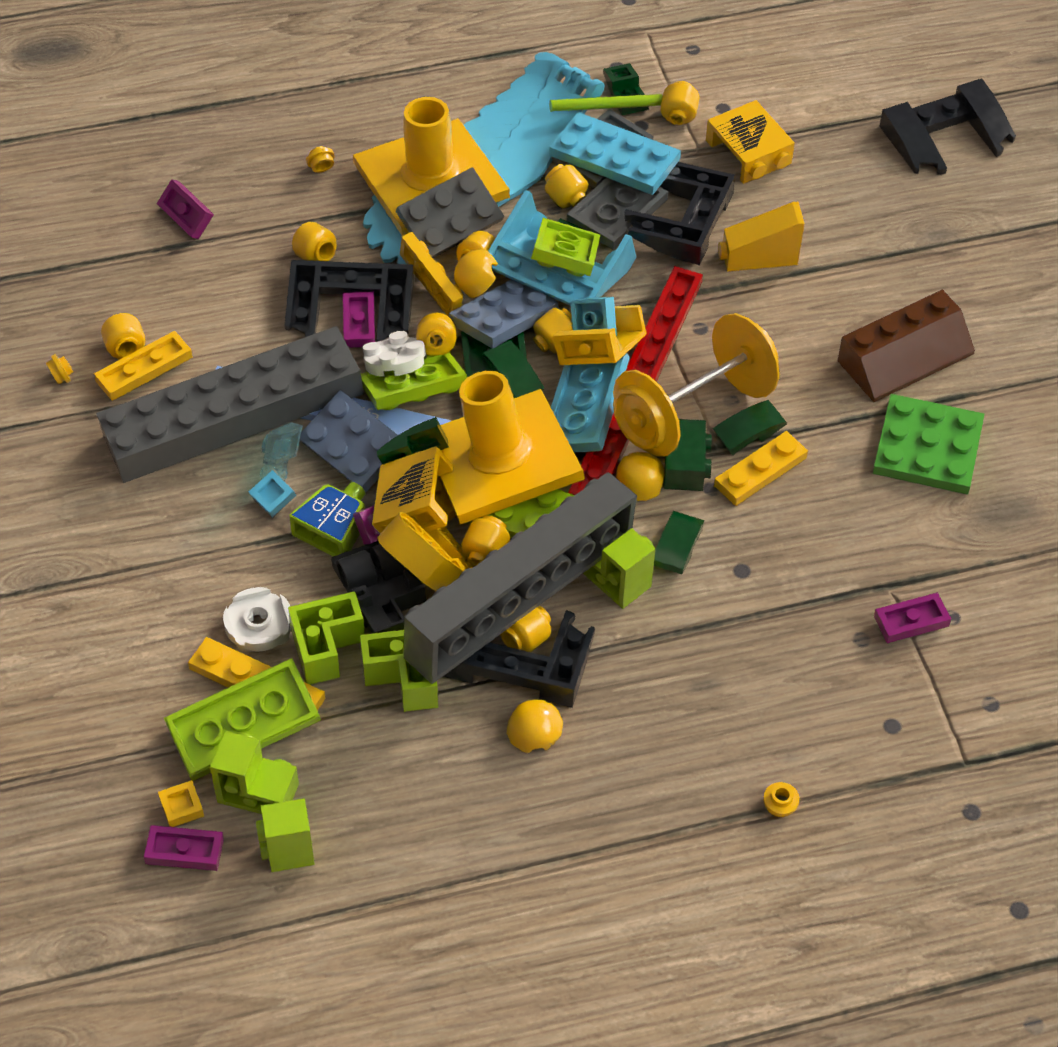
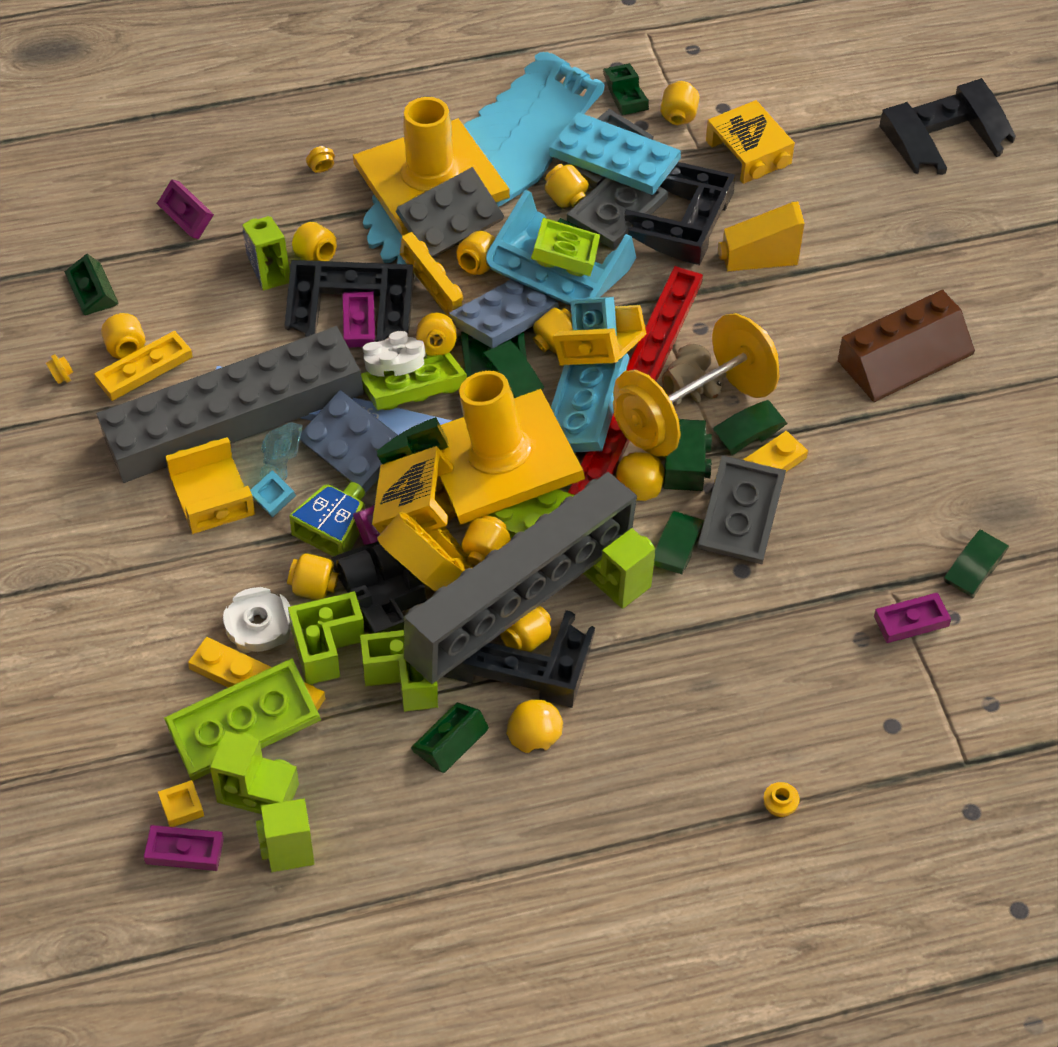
yellow hair [454,249,498,298] -> none
lime bar [549,94,663,112] -> none
bright green plate [872,394,985,495] -> none
none -> dark green slope [64,254,119,316]
none -> yellow panel [166,437,255,534]
none -> lime torso [242,216,290,291]
none -> yellow head [287,553,339,600]
none -> dark green slope [411,702,489,773]
none -> dark tan animal [662,344,727,406]
none -> dark grey plate [698,455,786,564]
none -> dark green slope [944,529,1009,598]

